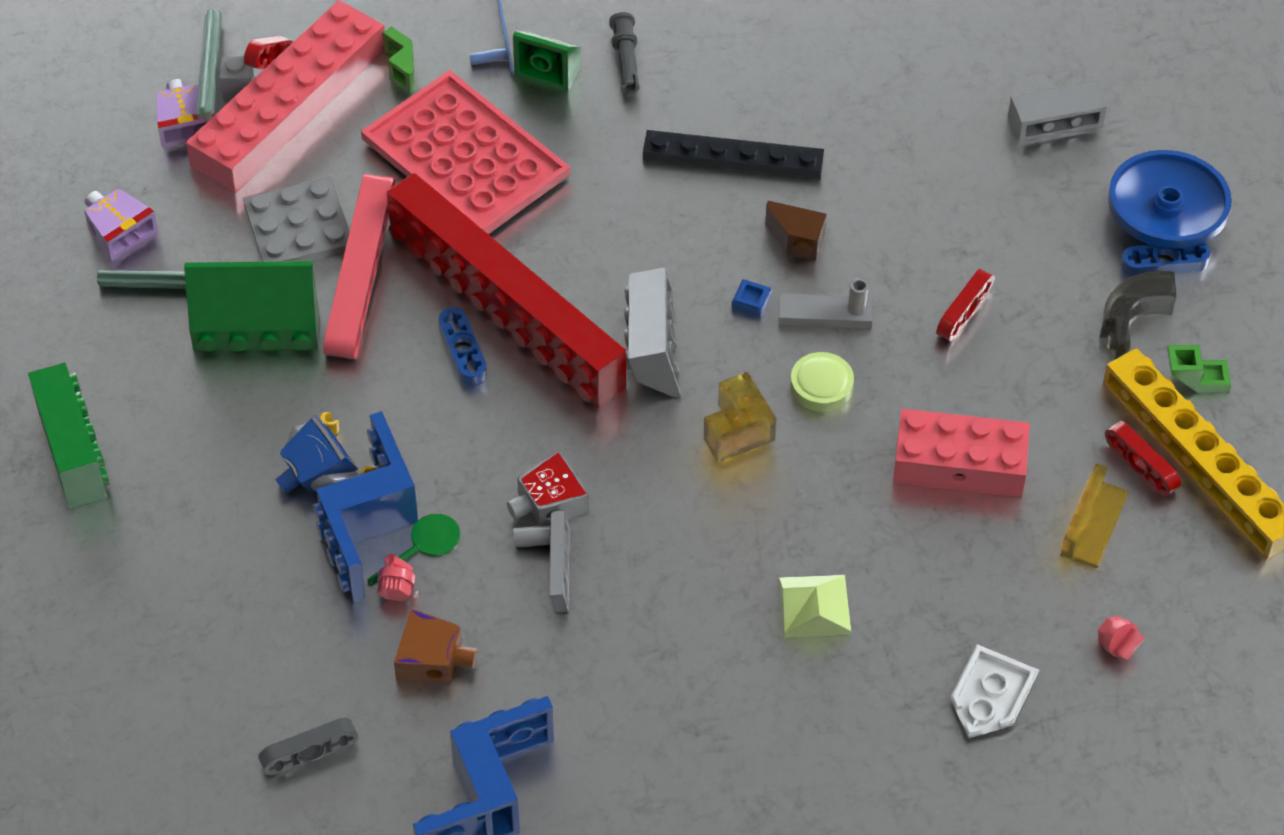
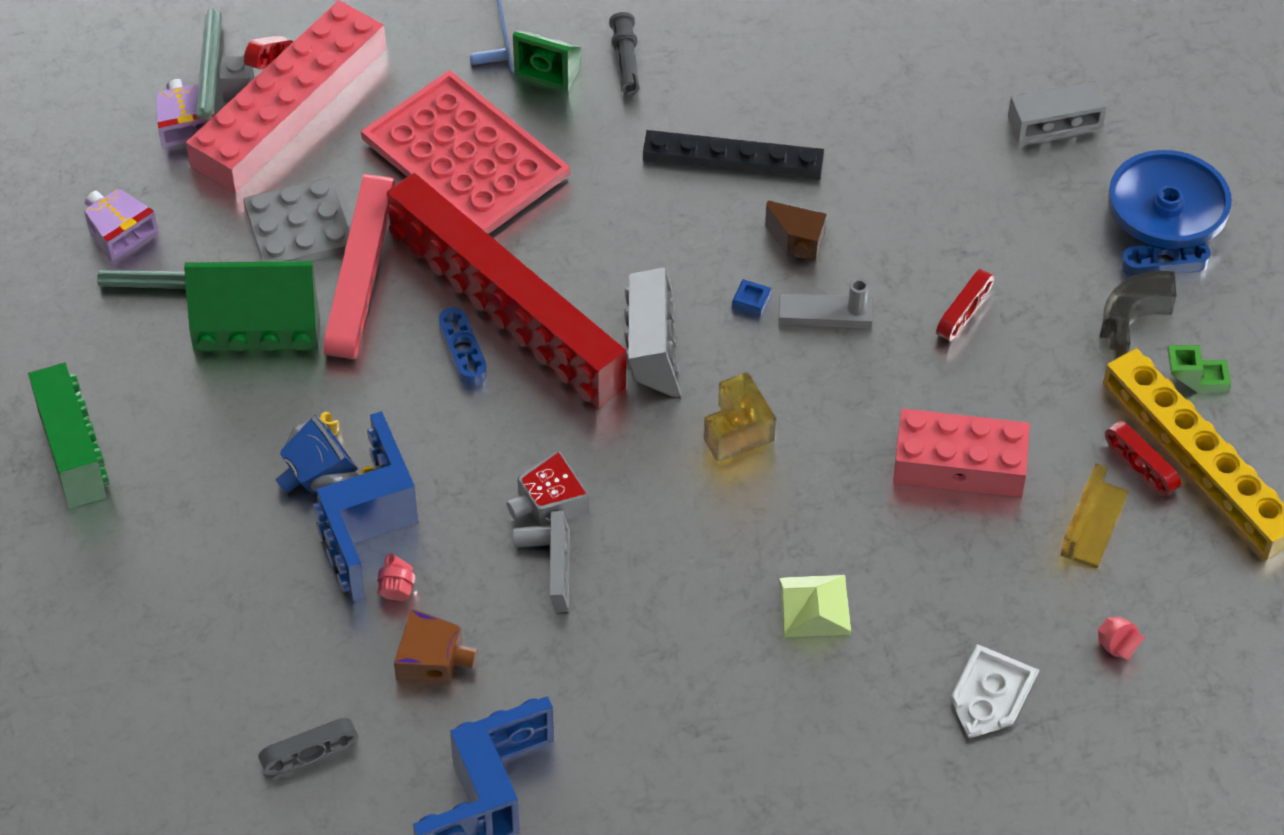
green piece [367,514,460,584] -> none
bright green slope [383,26,415,94] -> none
yellowish green piece [790,352,854,412] -> none

